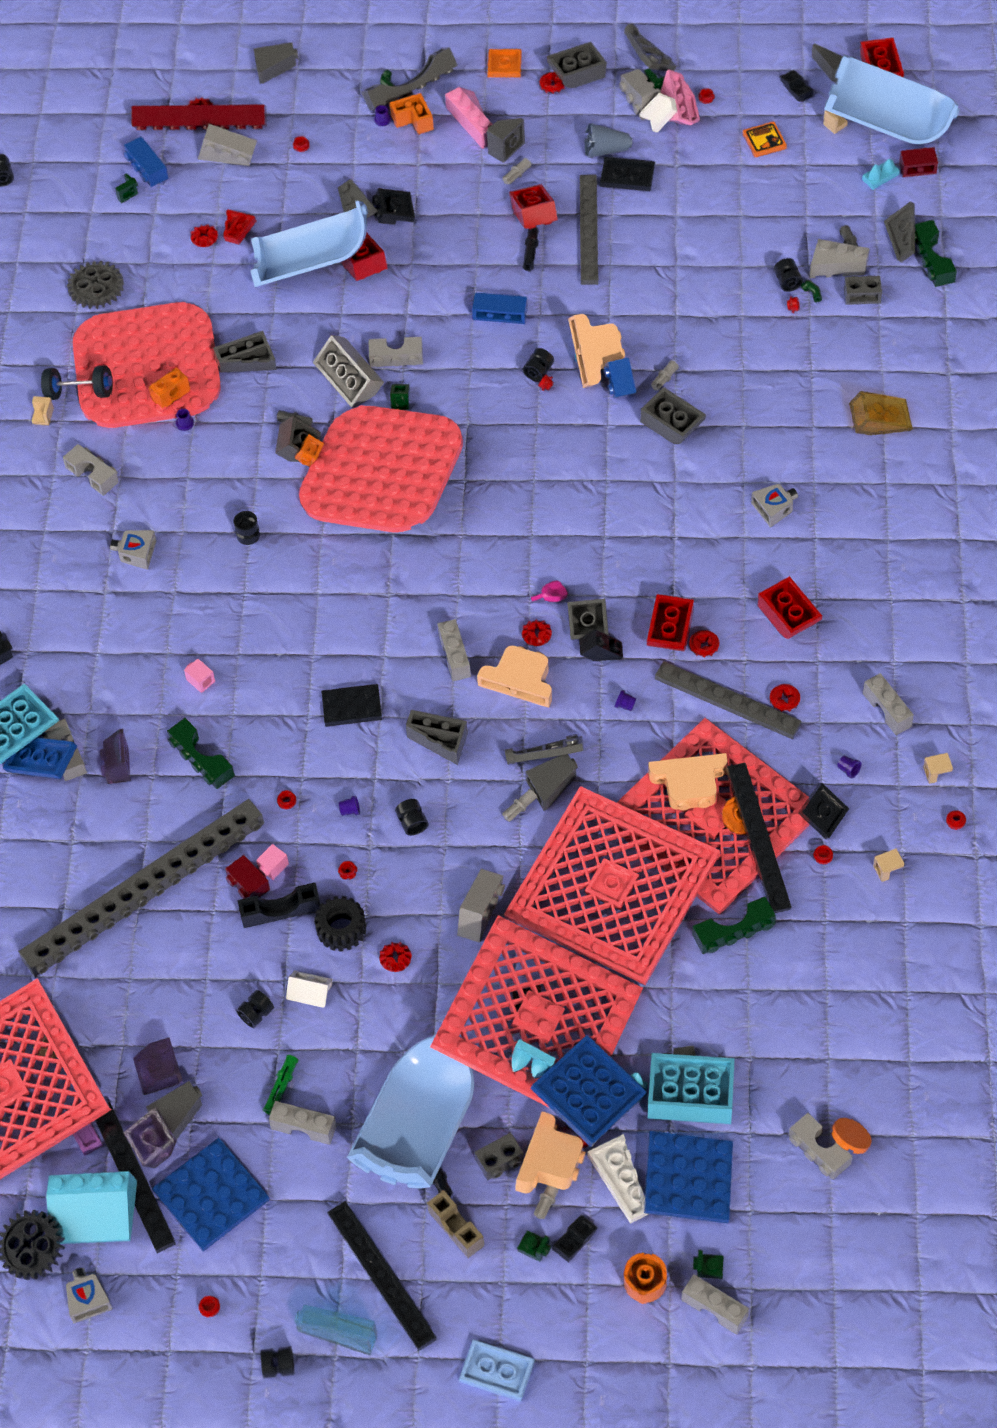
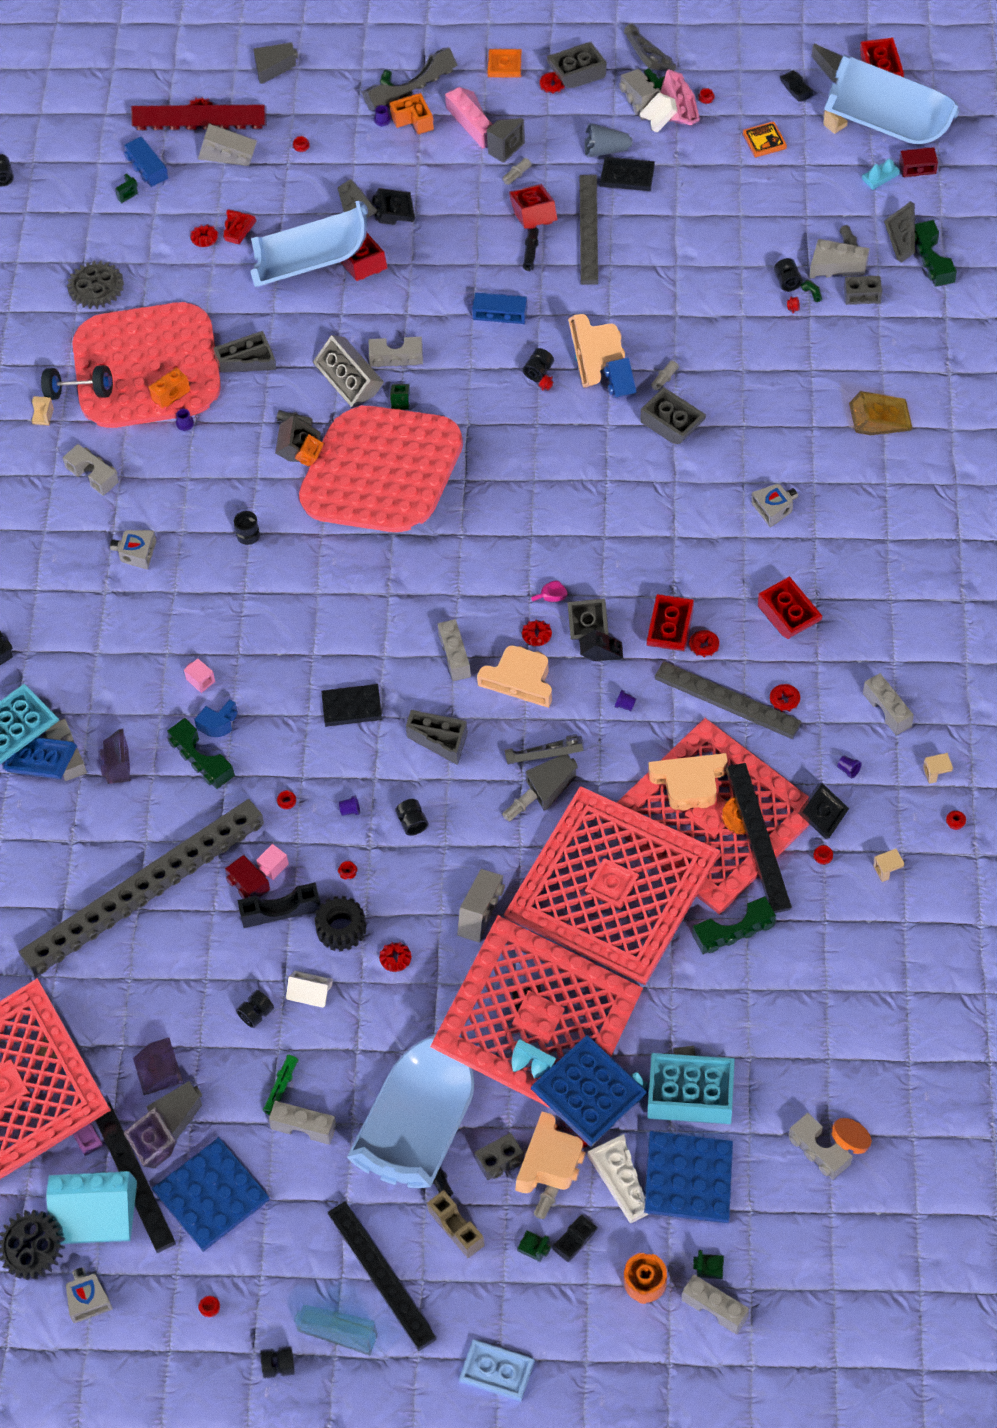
none -> blue brick [194,699,238,737]

